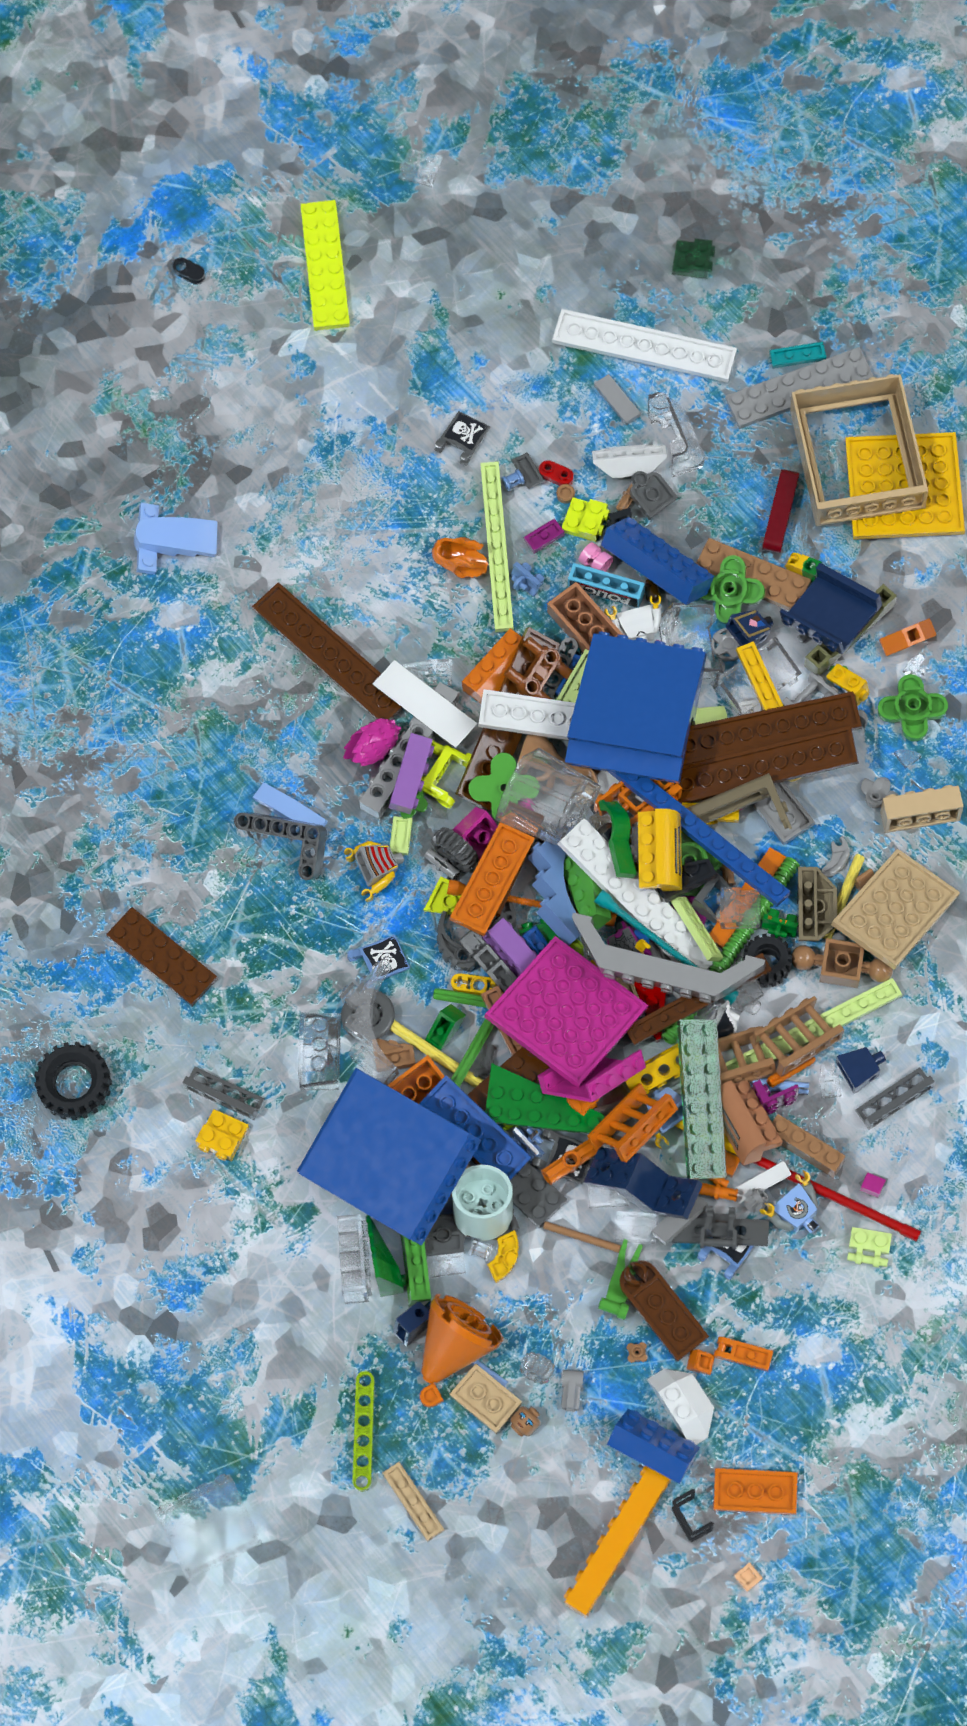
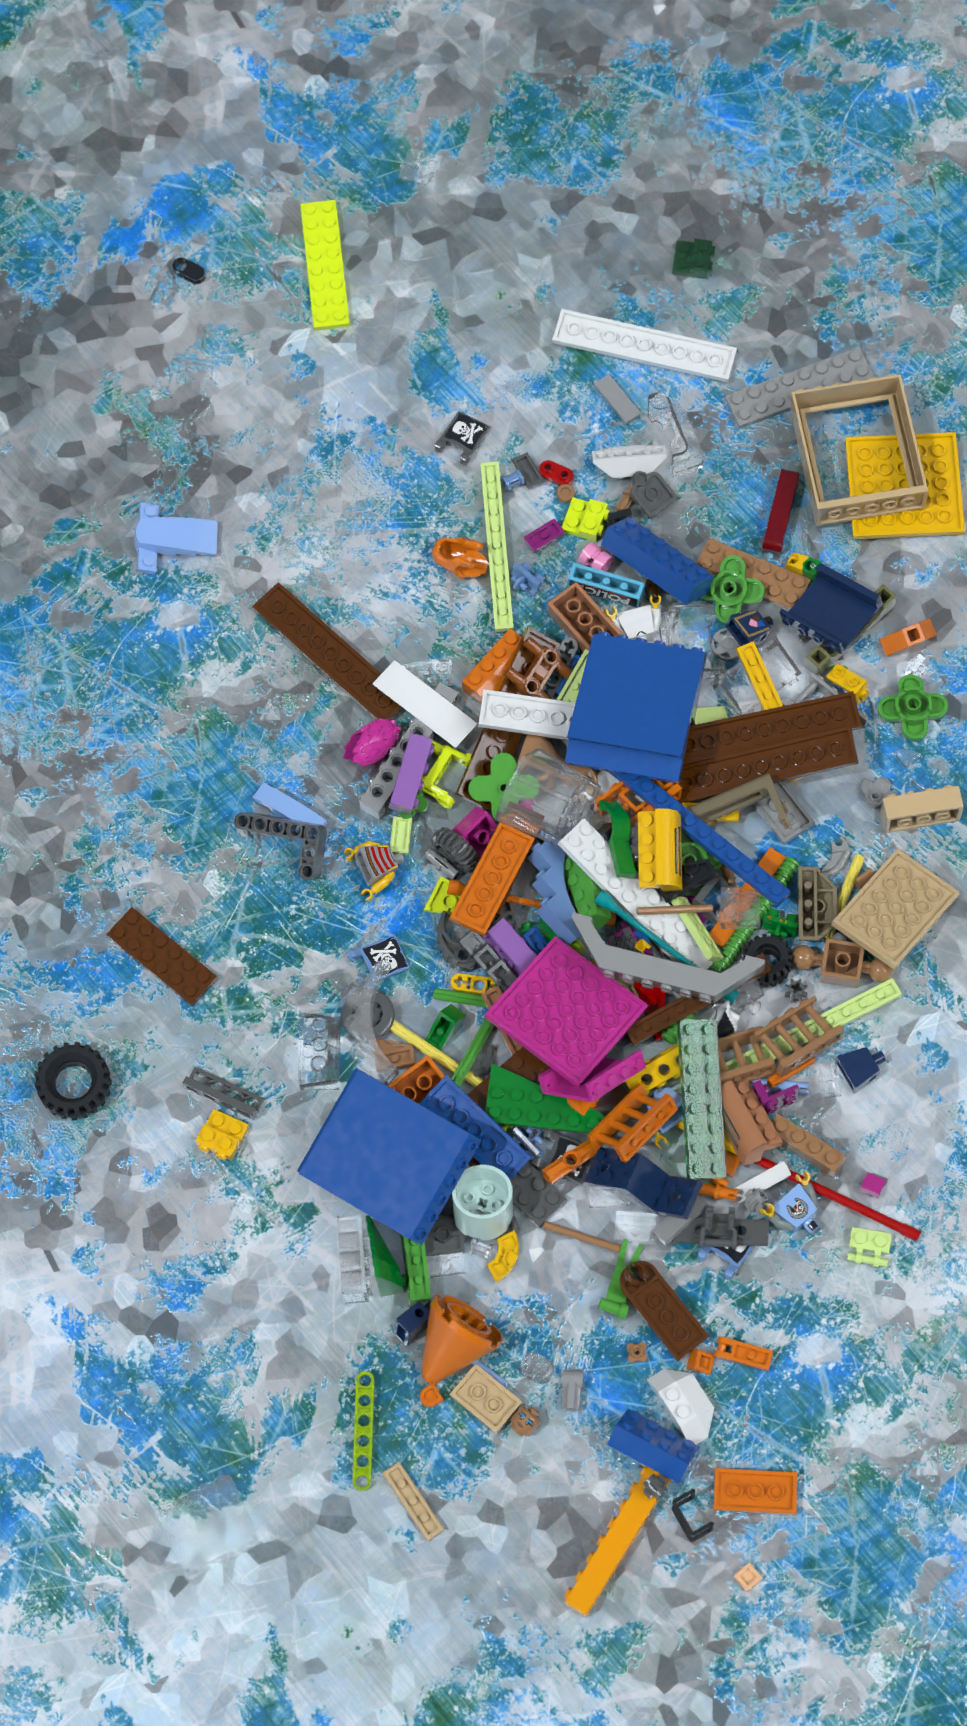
teal tile [769,341,826,369] -> none
dark grey fence [855,1067,935,1130] -> none
none -> medium nougat bar [636,904,713,915]
none -> dark grey gear [643,1474,668,1500]
none -> dark grey gear [784,979,808,1003]

